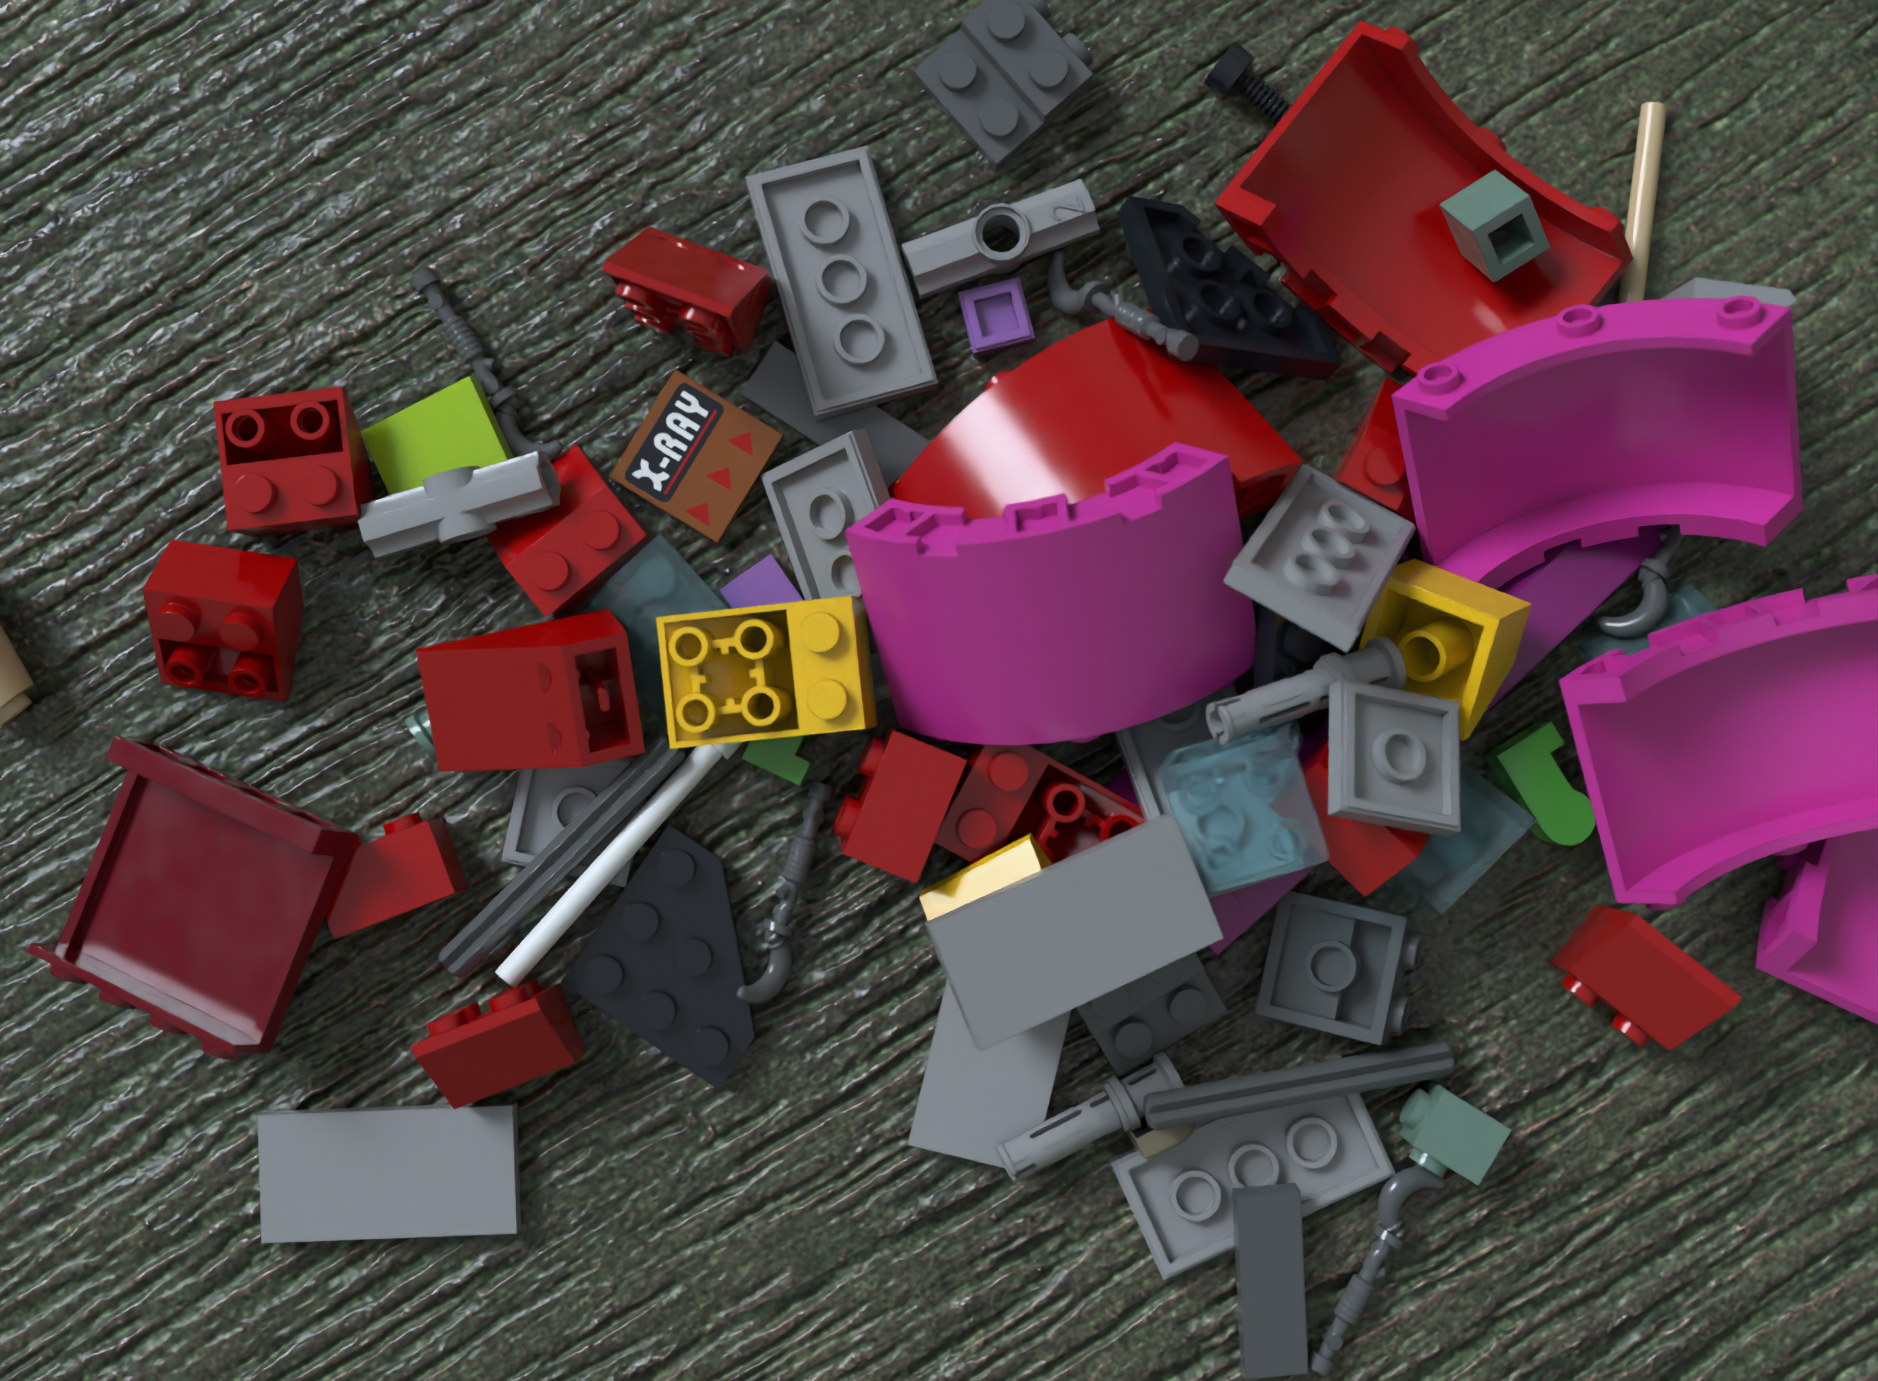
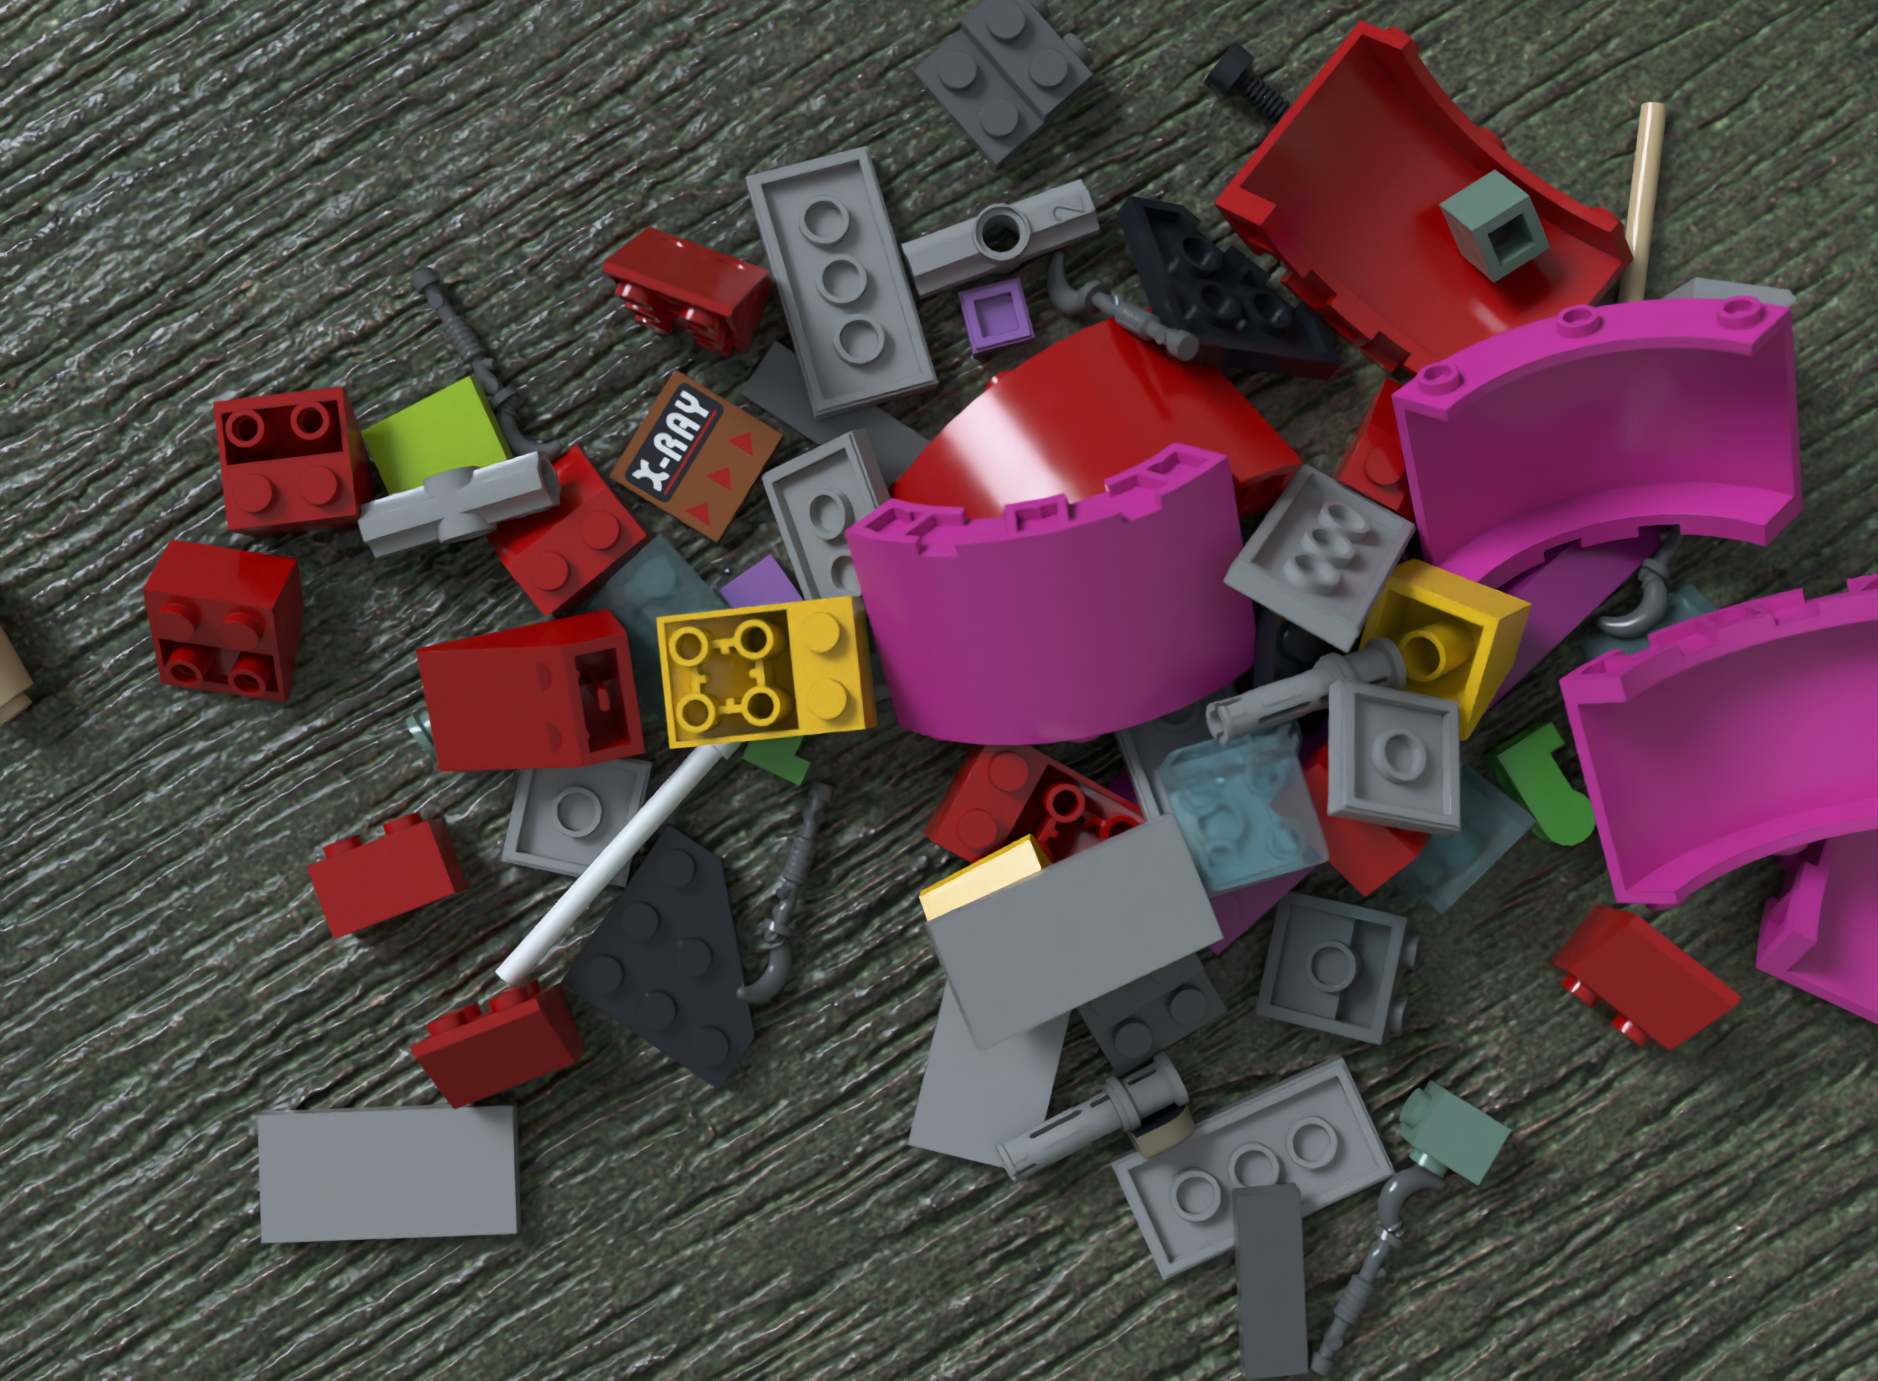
dark red panel [28,735,357,1061] -> none
dark grey axle [438,734,685,978] -> none
red slope [832,726,967,884] -> none
dark grey axle [1143,1041,1455,1130] -> none

